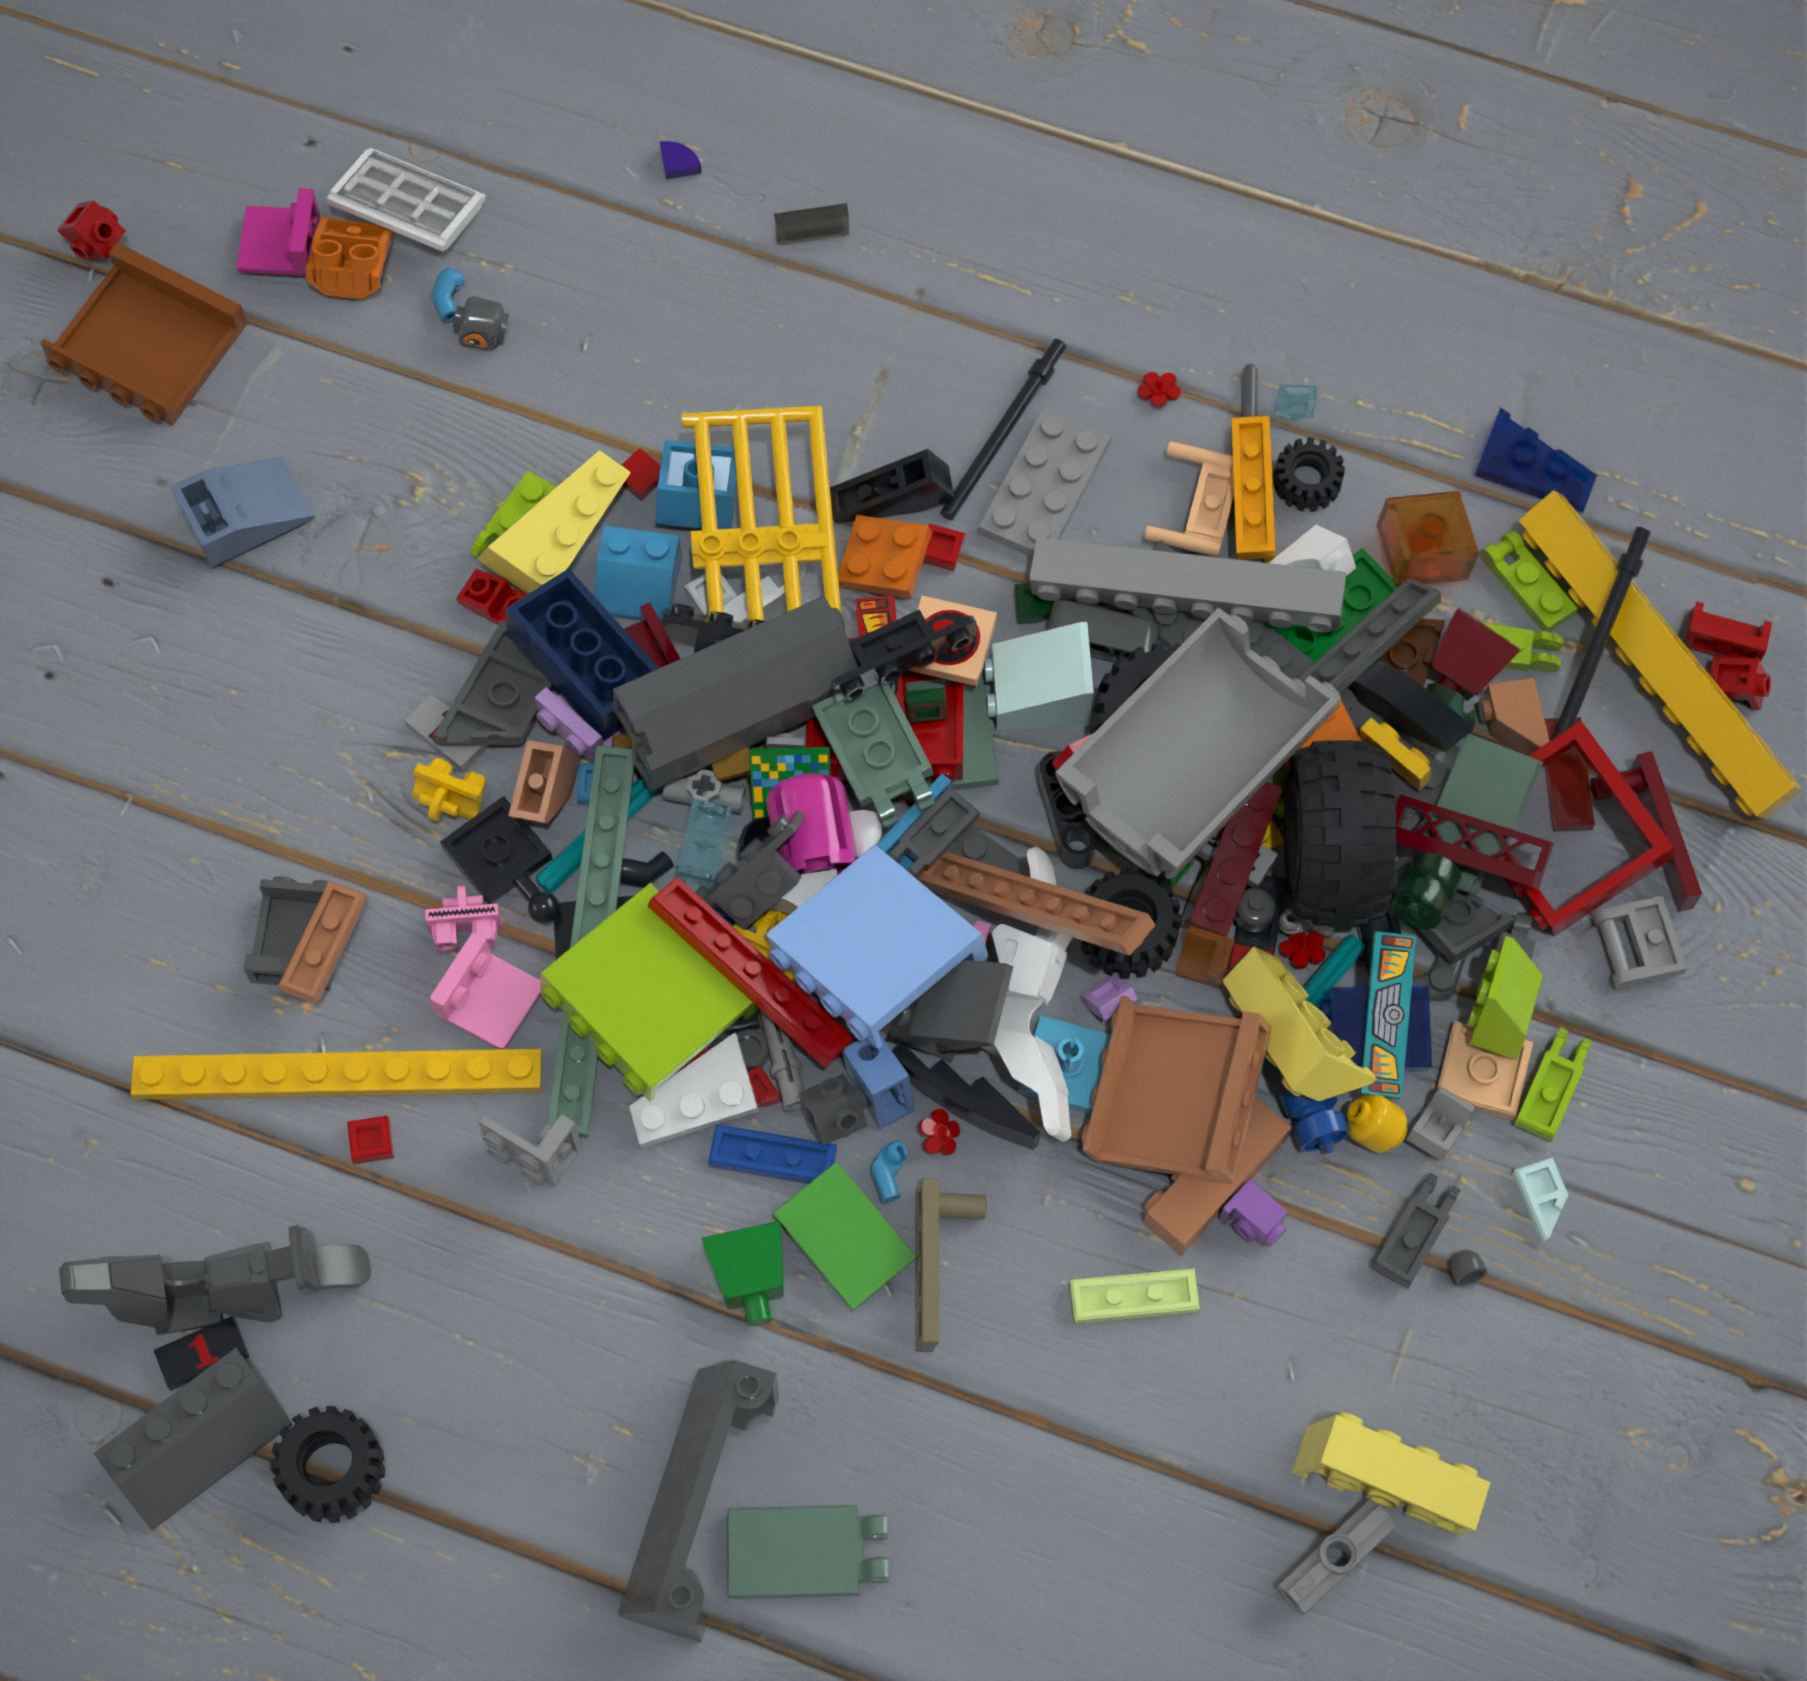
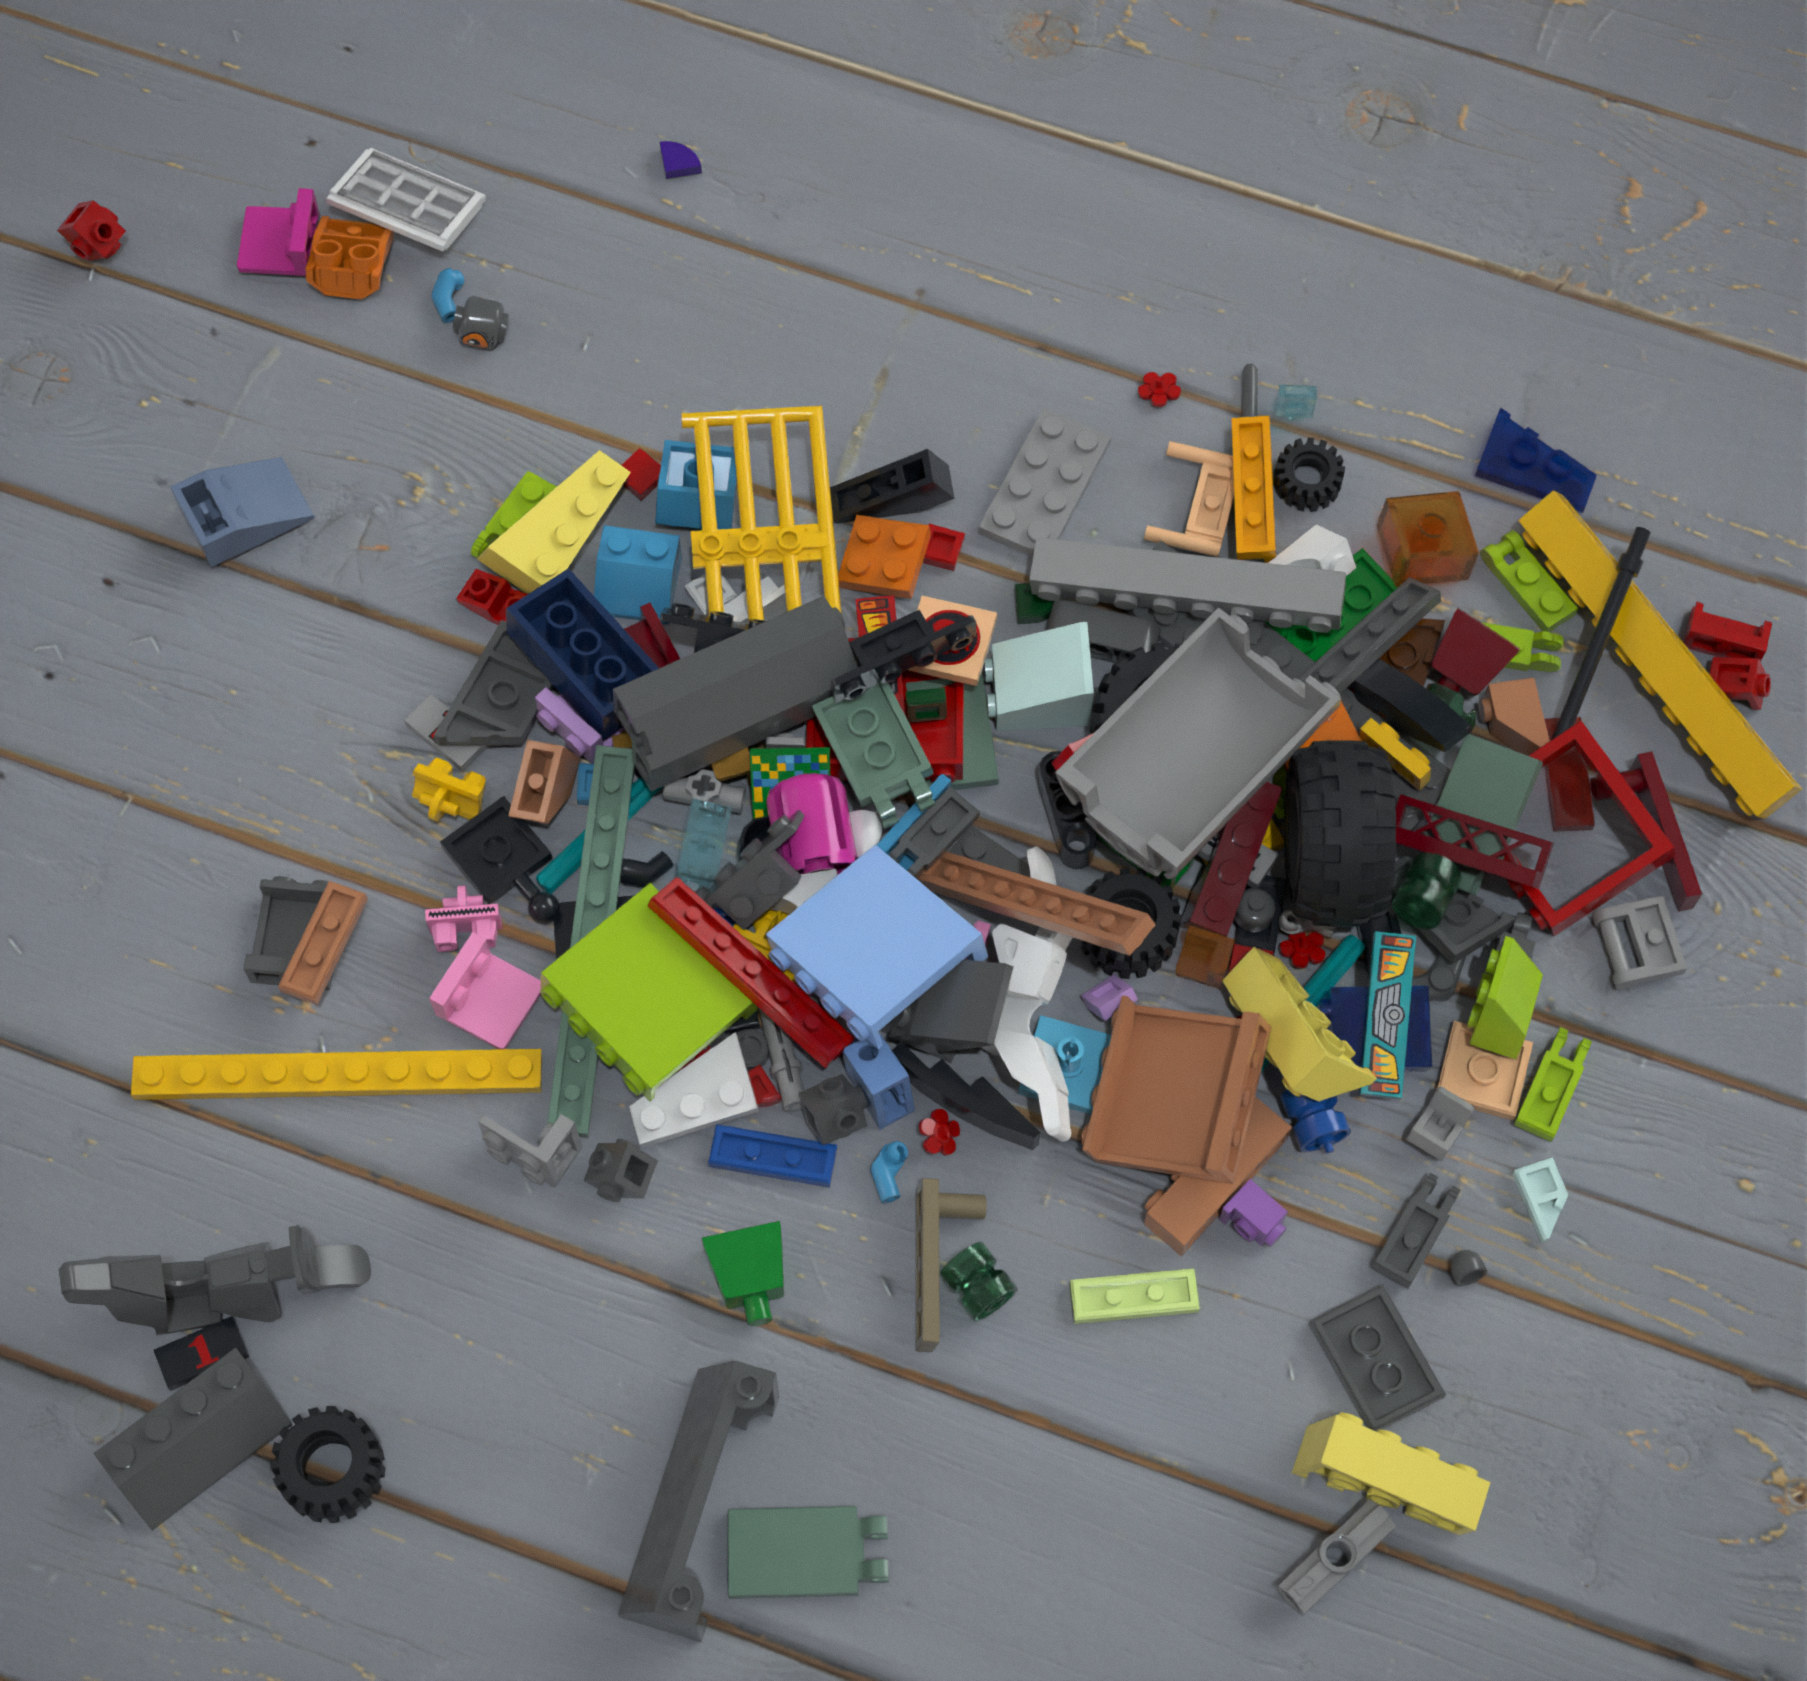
dark orange panel [41,242,247,426] -> none
red tile [347,1115,394,1165] -> none
bright green tile [772,1162,916,1311] -> none
clear smoke tile [774,203,849,245] -> none
black bar [940,339,1066,520] -> none
yellow head [1346,1095,1407,1153] -> none
none -> dark grey brick [584,1139,658,1202]
none -> clear green wheel [940,1241,1018,1322]
none -> dark grey tile [1309,1284,1446,1432]

